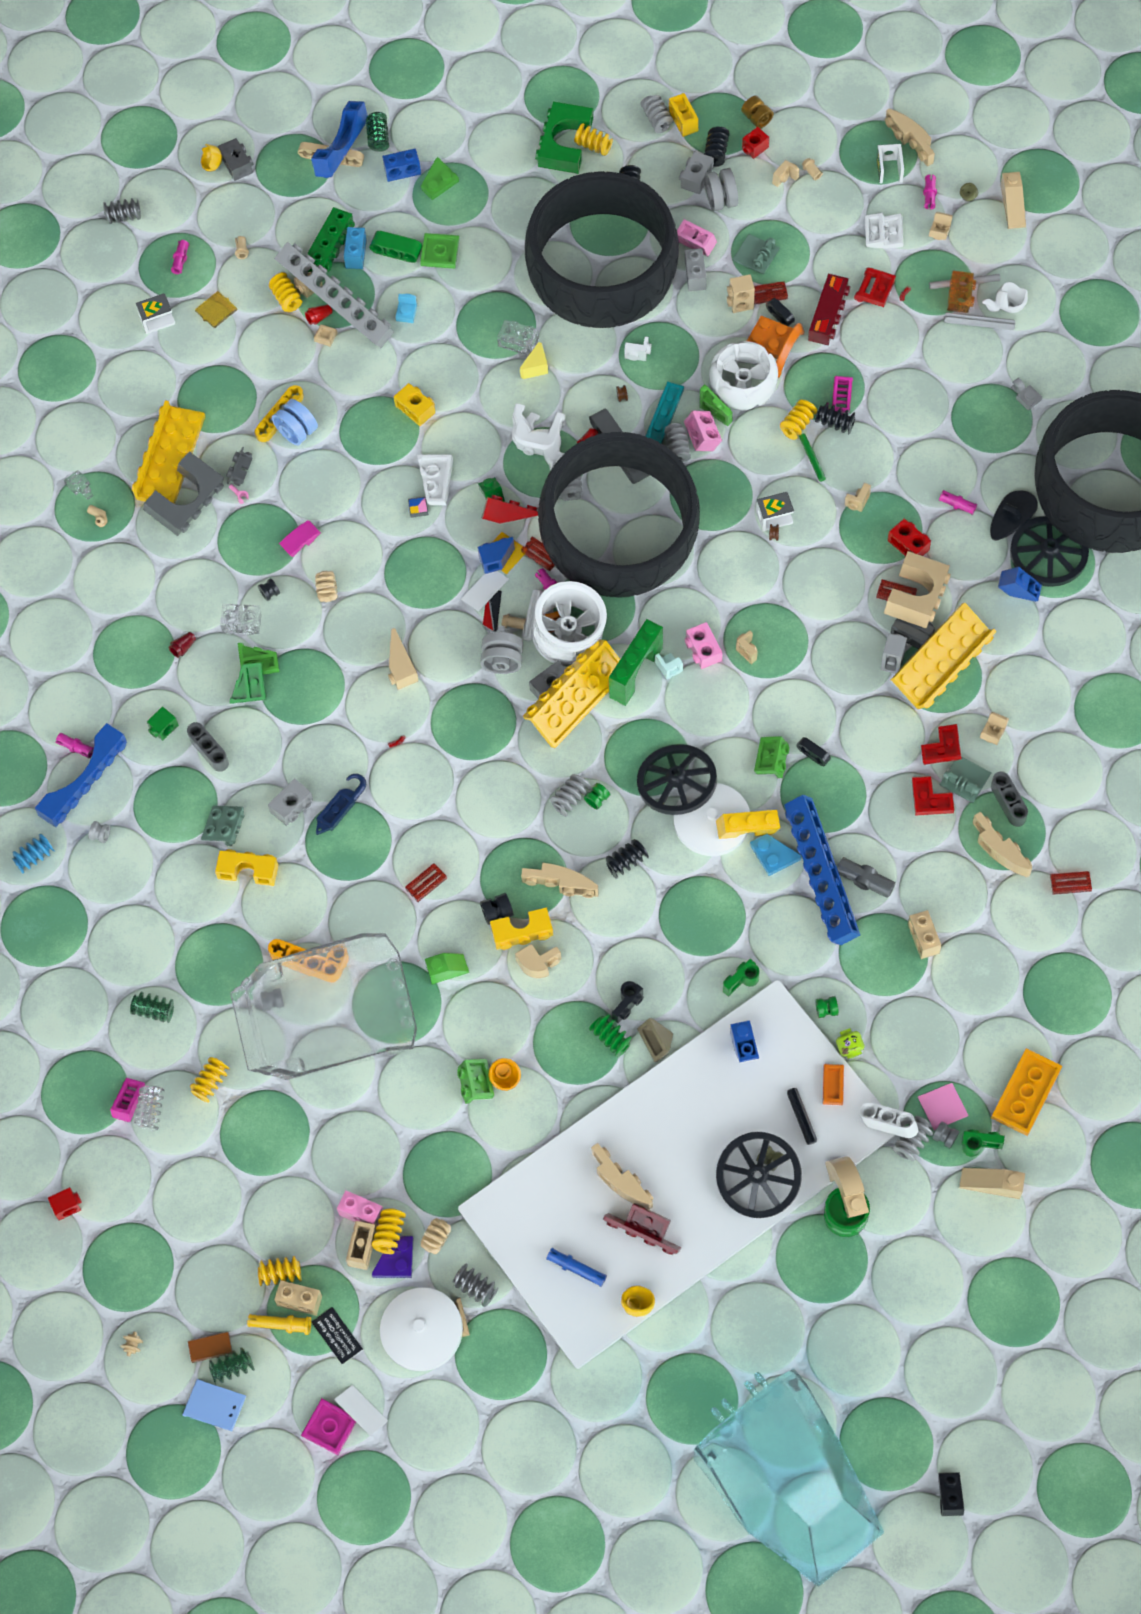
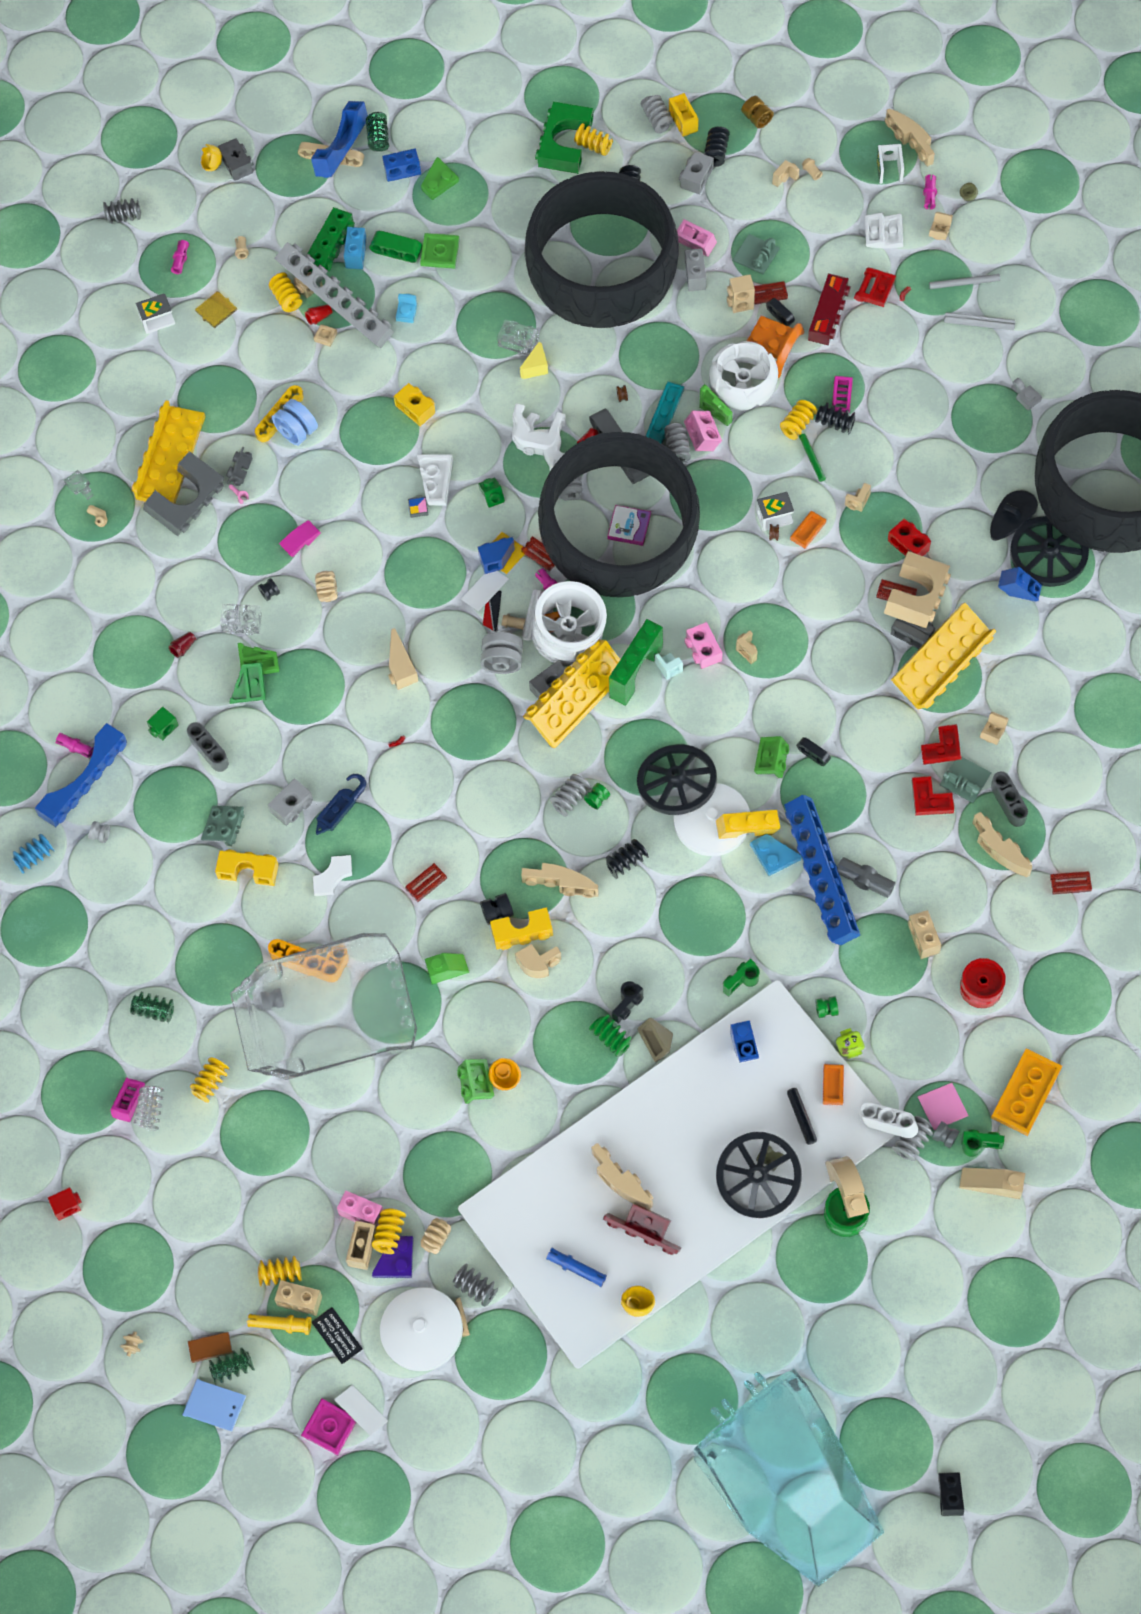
red slope [481,495,538,524] -> none
white bracket [625,337,652,361] -> none
light grey wheel [705,168,738,211] -> none
red brick [742,127,769,159] -> none
light grey brick [881,633,907,674] -> none
dark pink pin [939,490,977,515] -> none
clear orange brick [947,271,976,313] -> none
white hair [982,282,1028,313] -> none
tan slope [1000,172,1026,229] -> none
none -> white tile [313,855,352,896]
none -> tile [607,505,651,546]
none -> orange tile [790,511,826,549]
none -> red wheel [960,958,1006,1008]

